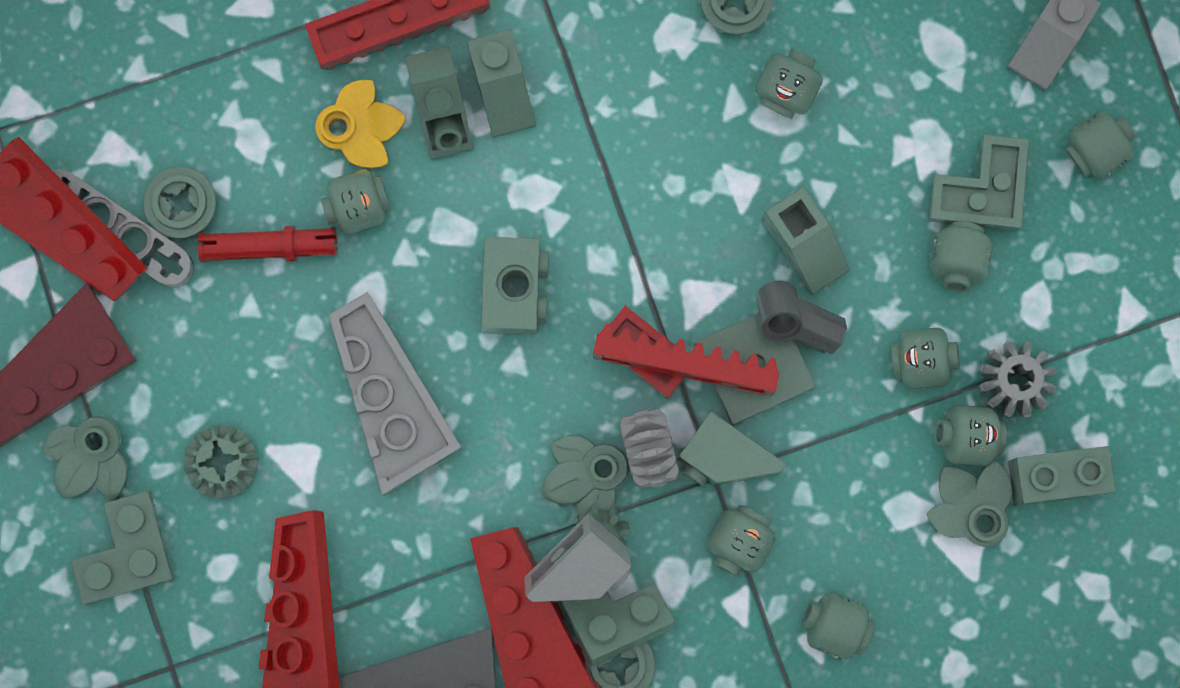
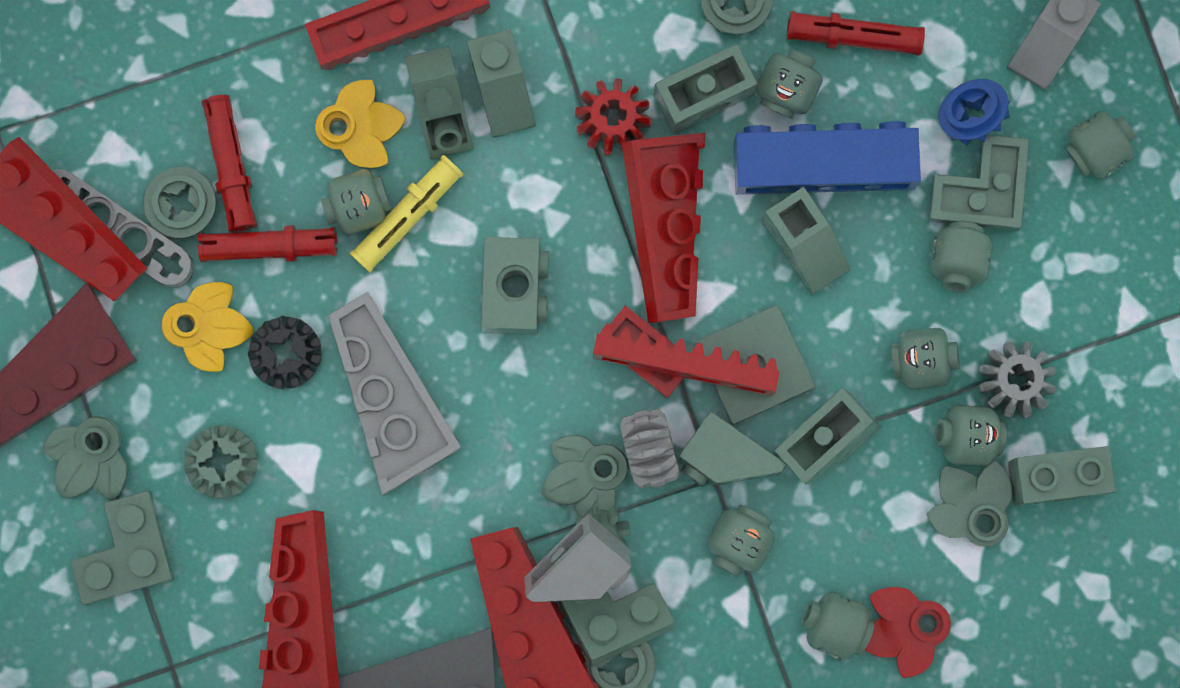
dark grey piece [756,281,847,354] -> none
none -> yellow plate [161,282,253,372]
none -> red pin [201,95,257,233]
none -> black gear [248,316,322,389]
none -> light yellow pin [349,155,464,273]
none -> red gear [575,78,651,156]
none -> red wing [622,132,706,323]
none -> sand green brick [654,44,758,134]
none -> blue brick [734,121,921,195]
none -> sand green slope [774,387,882,485]
none -> red pin [787,11,925,56]
none -> red plate [865,587,951,678]
none -> blue gear [939,79,1011,146]

